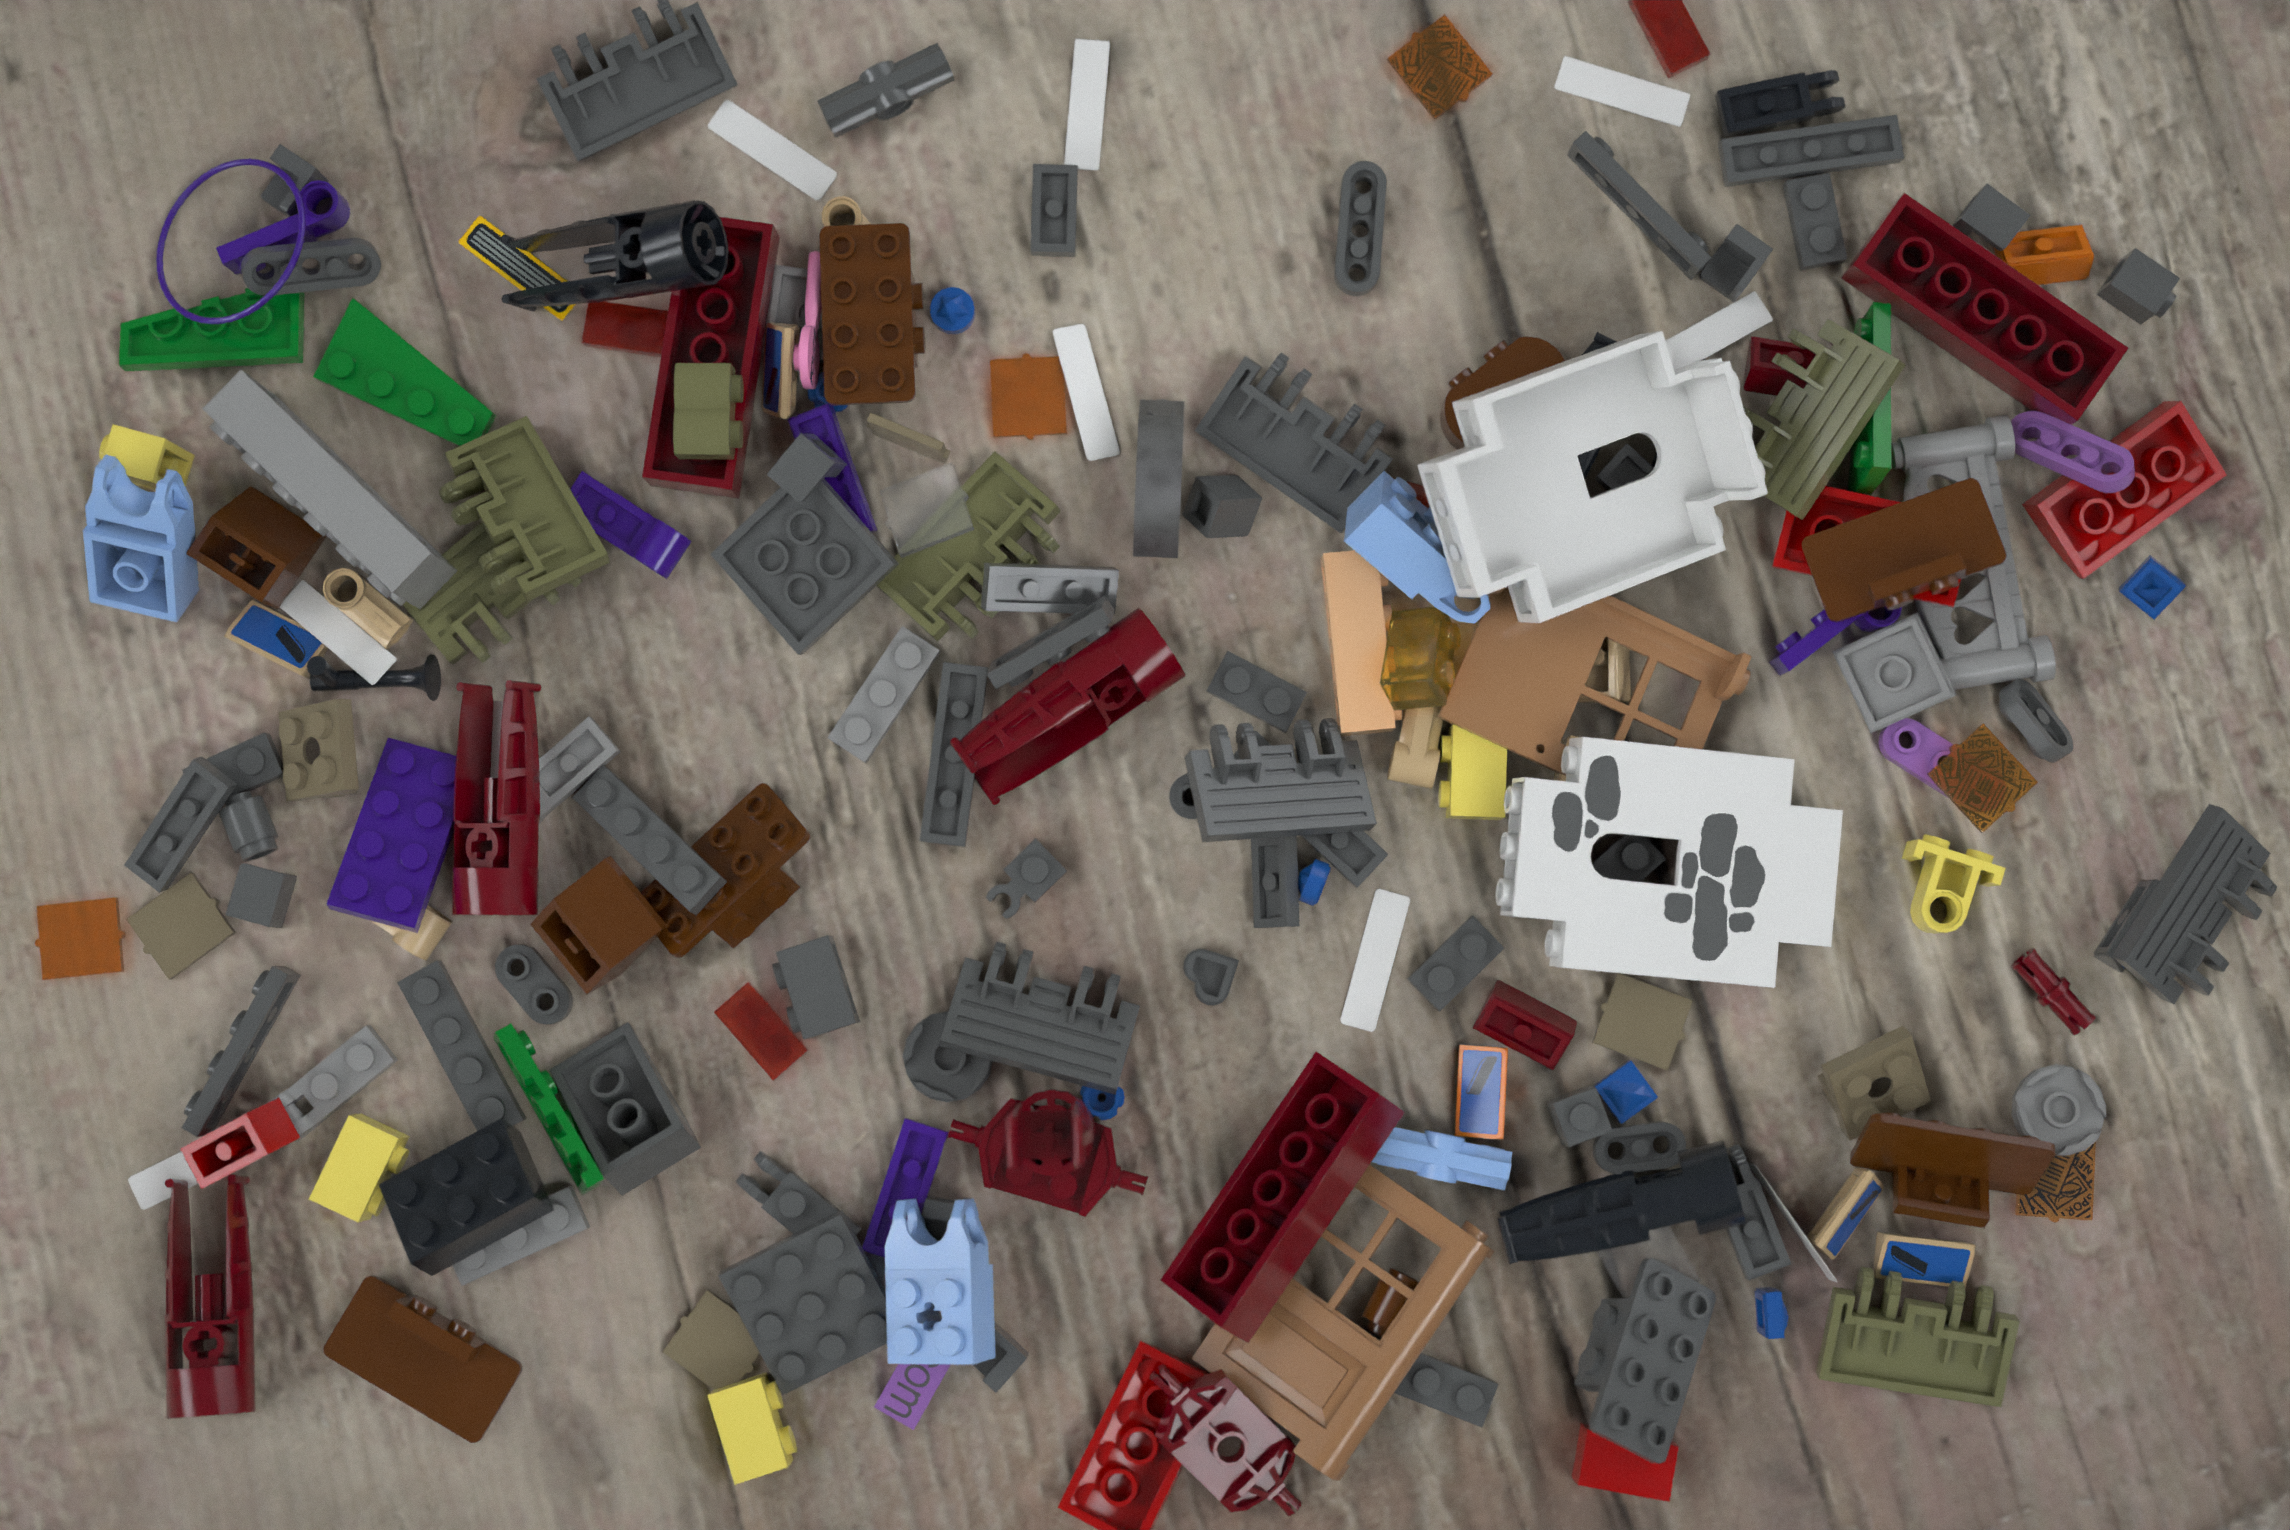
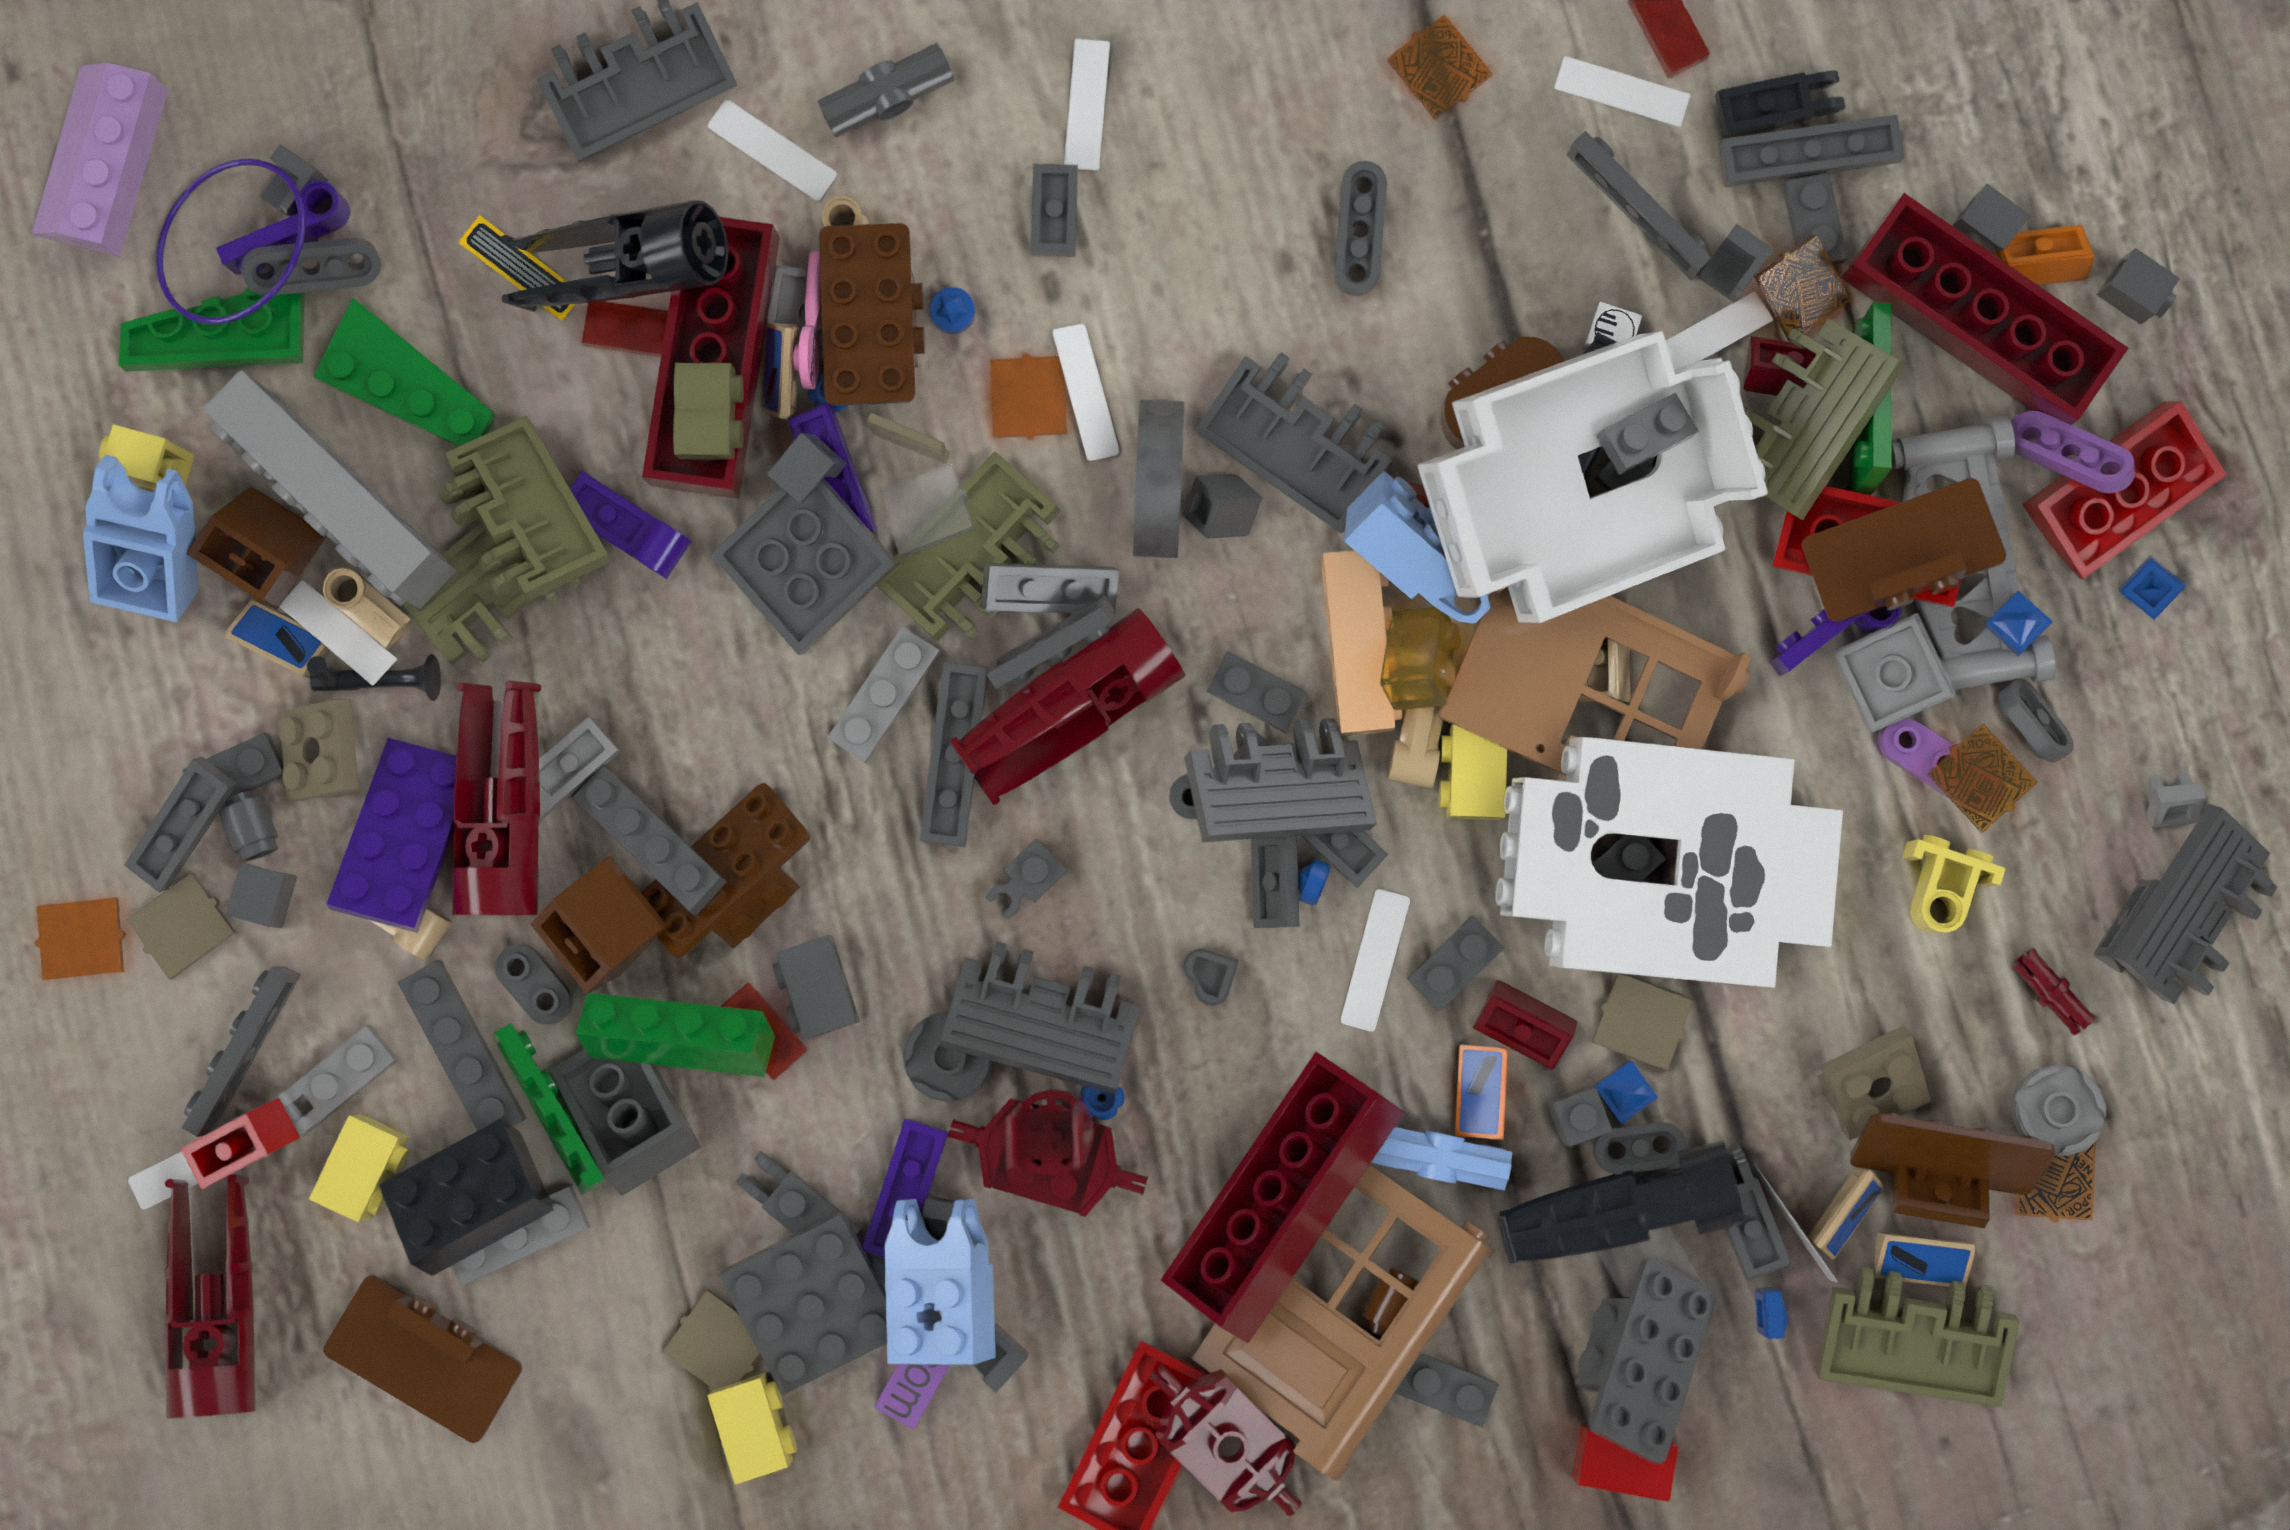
none -> lavender slope [32,62,168,257]
none -> green brick [575,993,775,1077]
none -> white tile [1584,302,1642,348]
none -> dark grey plate [1597,392,1699,475]
none -> clear orange piece [1754,234,1850,342]
none -> blue tile [1985,590,2053,657]
none -> light grey tile [2146,772,2206,828]

